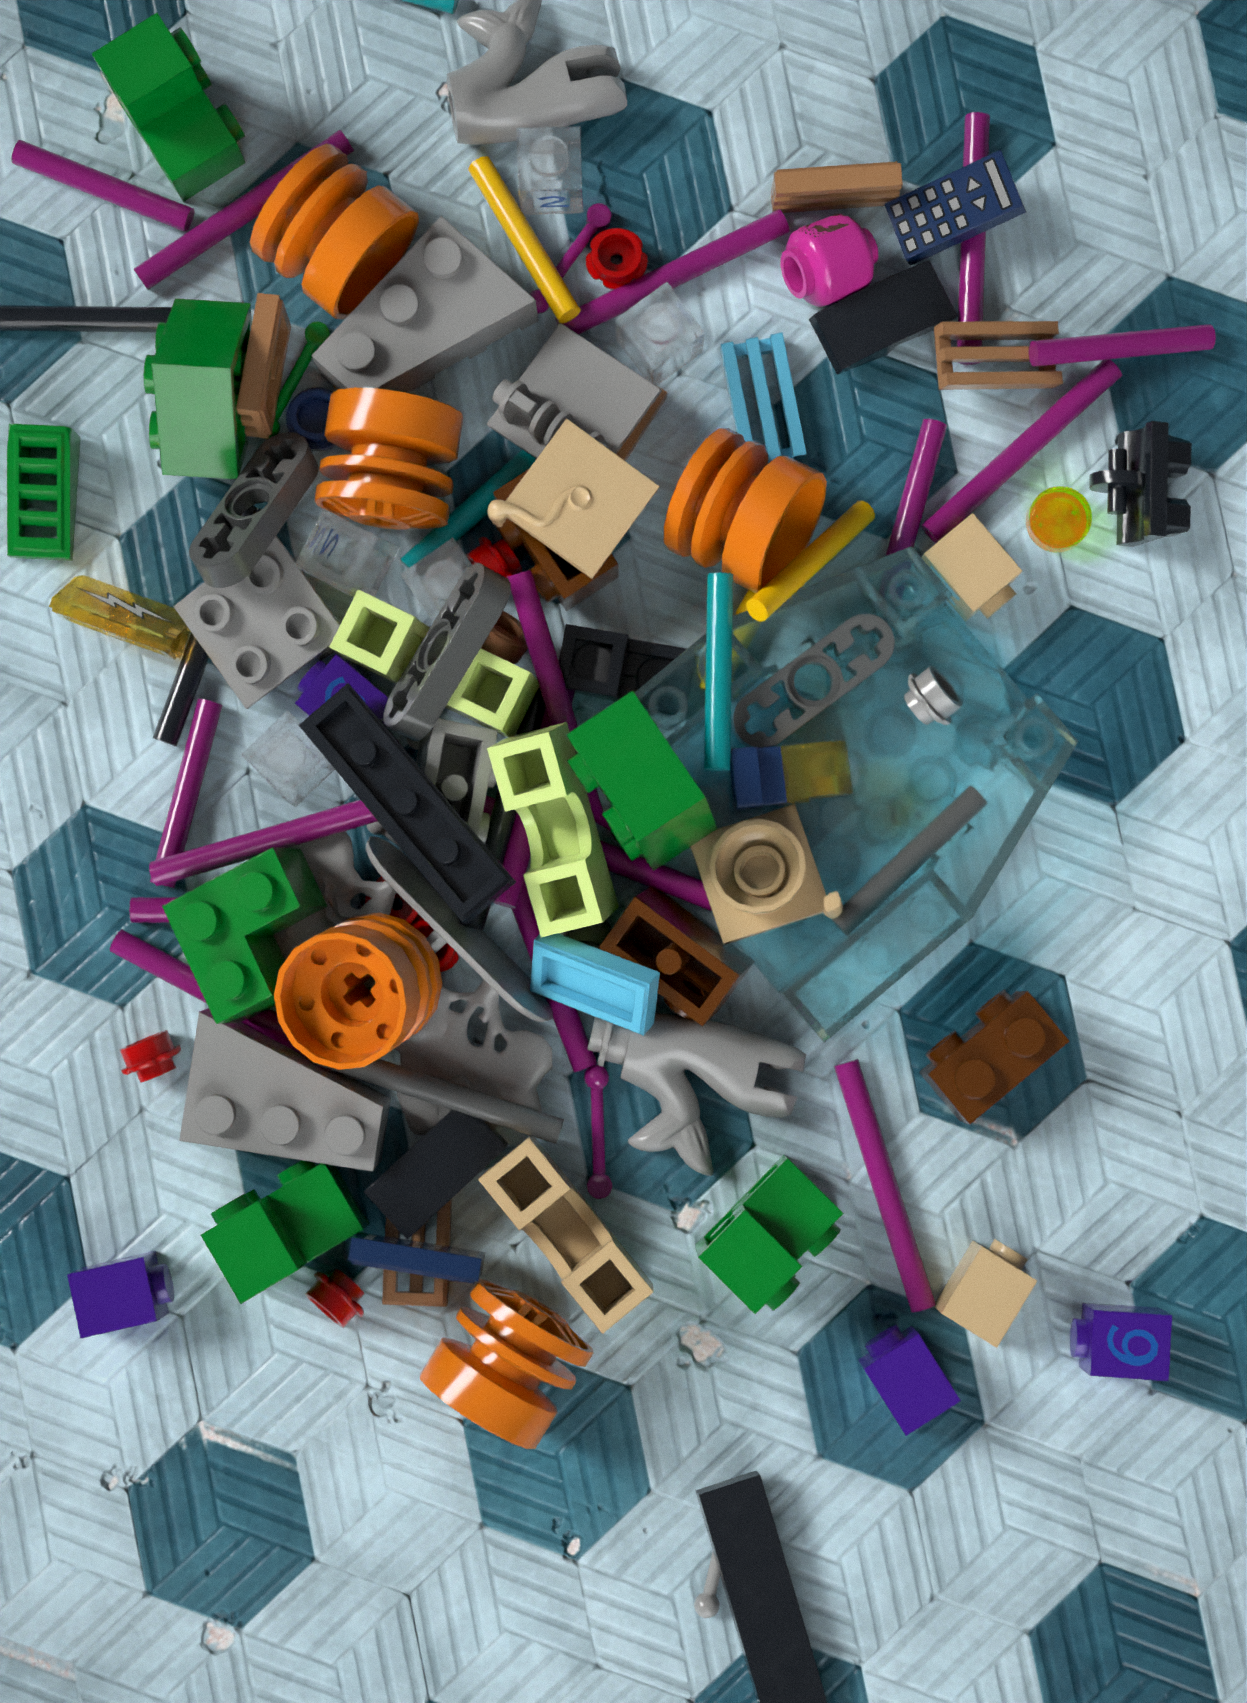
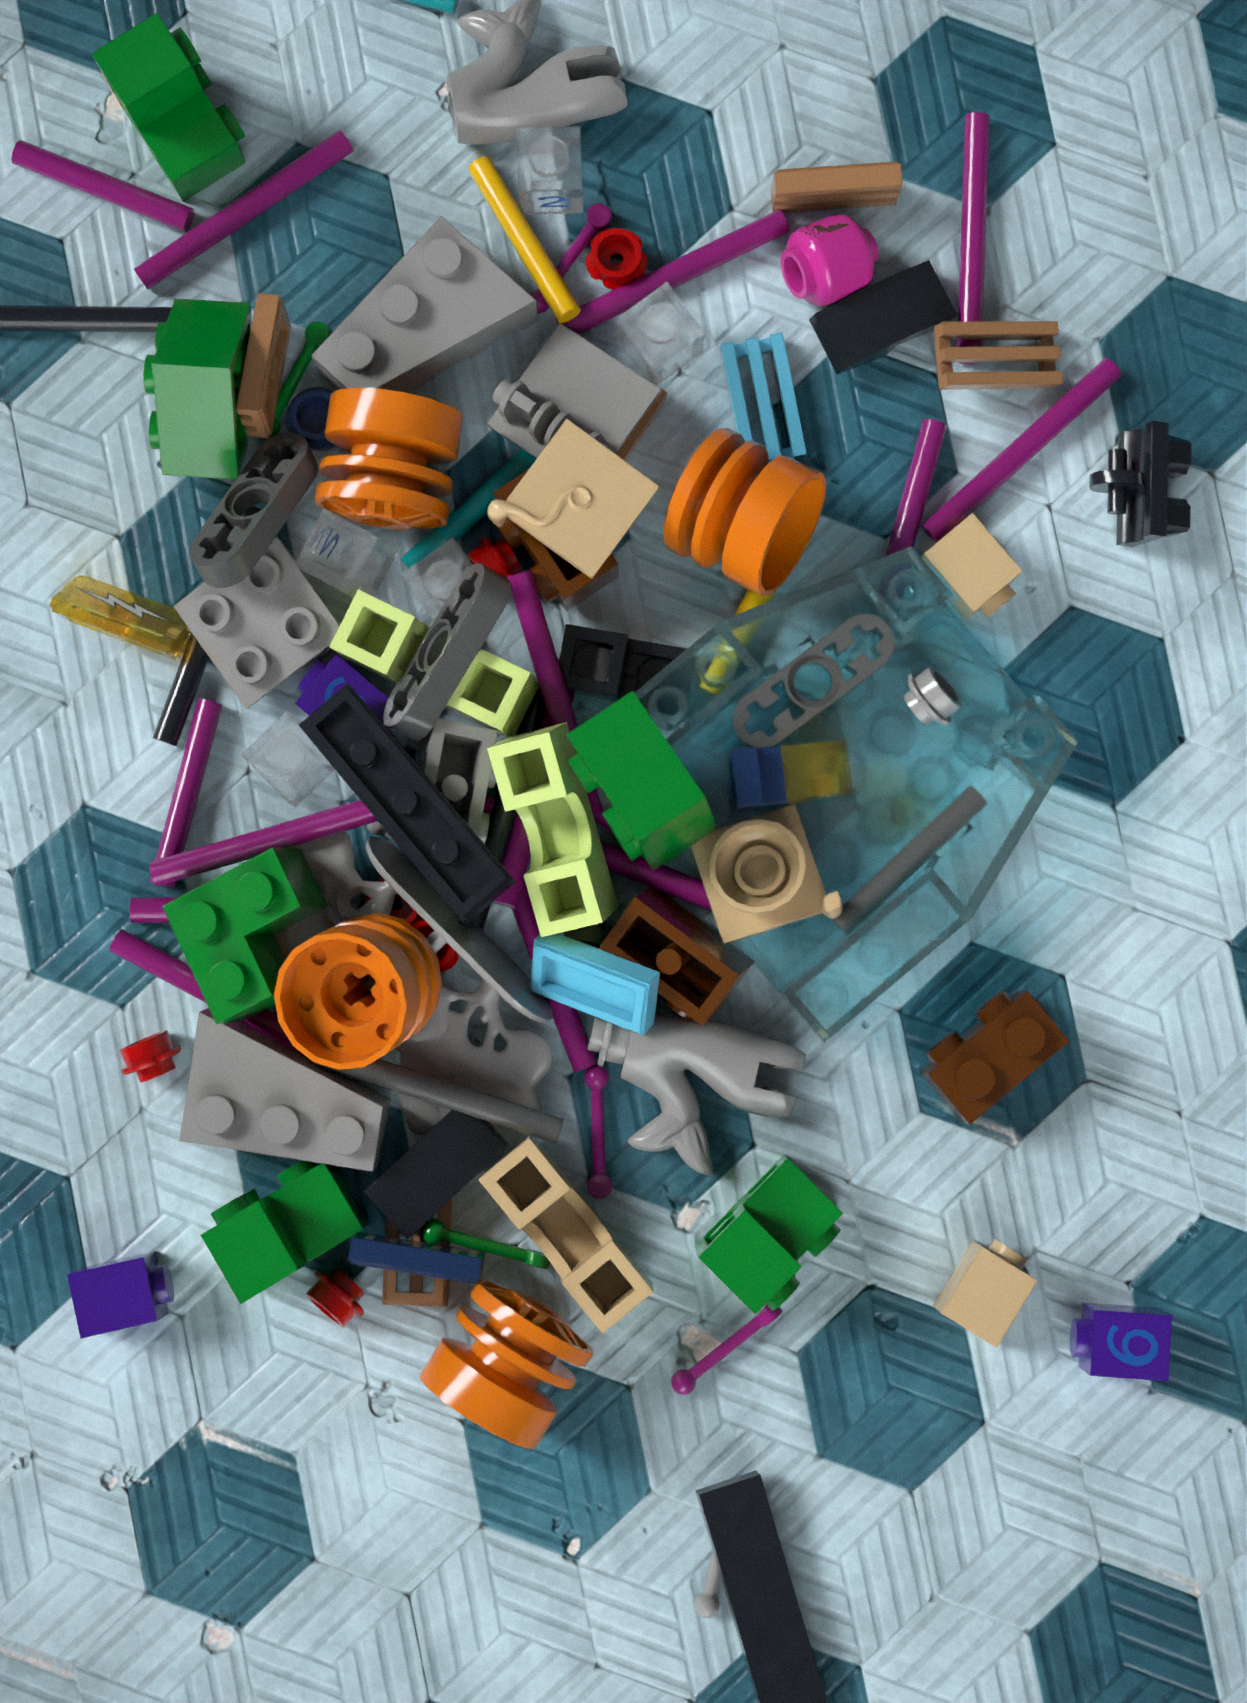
green slope [7,424,81,561] -> none
orange wheel [250,143,419,319] -> none
nougat tile [481,611,528,664] -> none
teal bar [704,572,733,771] -> none
yellow bar [746,501,875,622] -> none
magenta bar [834,1059,936,1312] -> none
dark purple brick [858,1325,961,1436] -> none
dark blue tile [884,150,1026,266] -> none
clear neon green tile [1026,486,1092,553] -> none
magenta bar [1029,324,1216,367] -> none
none -> green hinge [421,1219,550,1269]
none -> magenta hinge [671,1306,783,1395]

